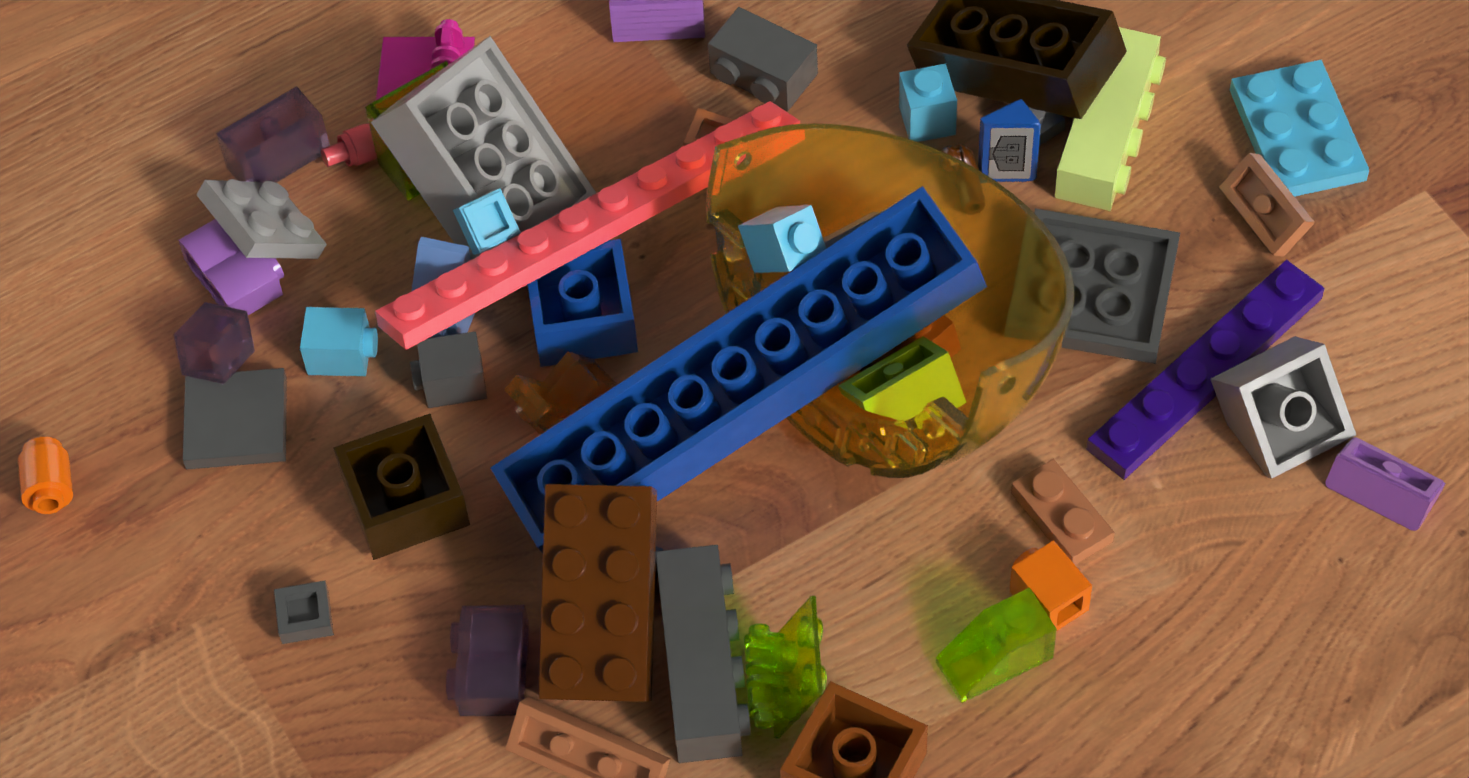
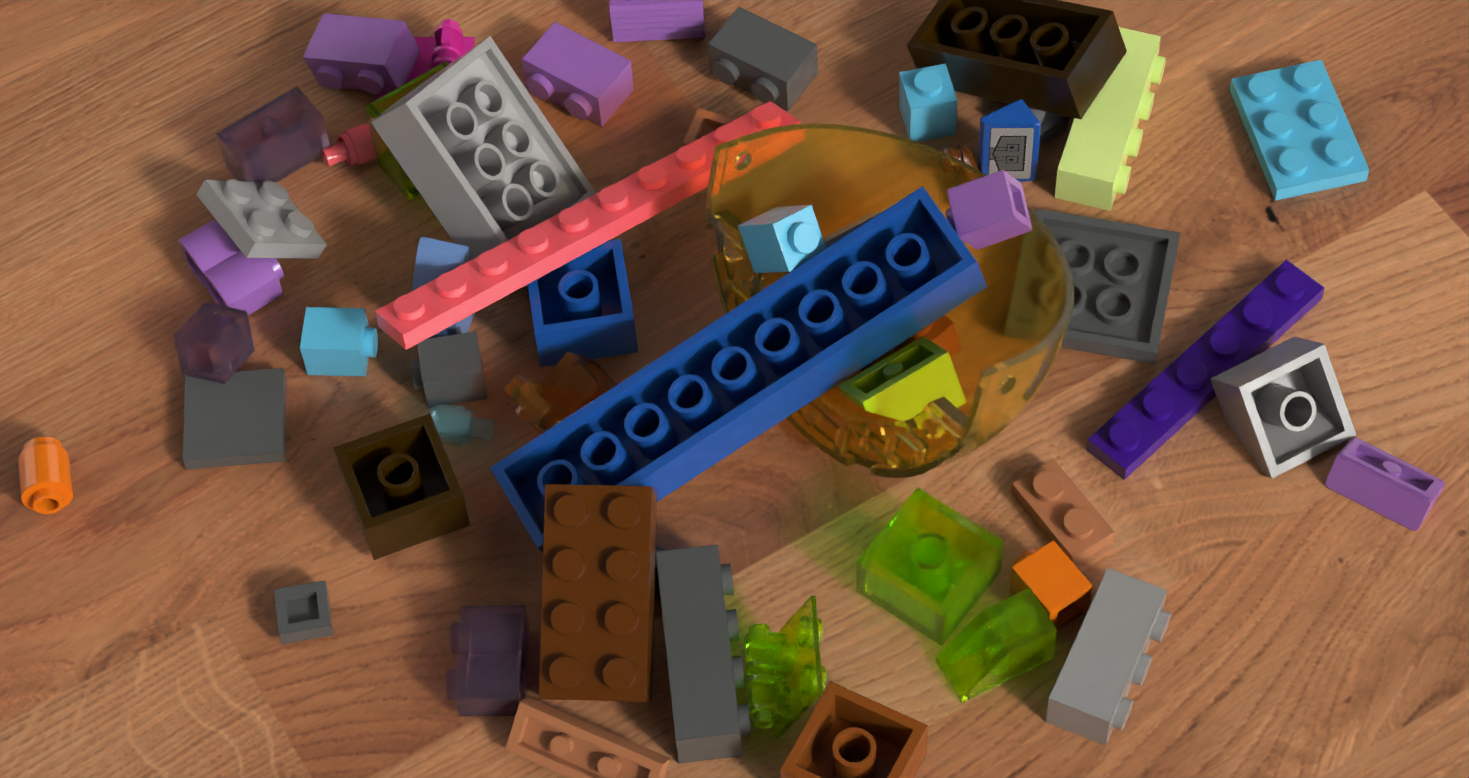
medium azure tile [453,188,521,255] -> none
nougat plate [1219,152,1315,257] -> none
none -> medium lavender brick [303,13,420,94]
none -> clear light blue cylinder [426,404,495,446]
none -> medium lavender brick [522,22,634,127]
none -> clear neon green brick [856,487,1004,646]
none -> medium lavender brick [946,170,1033,250]
none -> light grey brick [1046,568,1171,746]

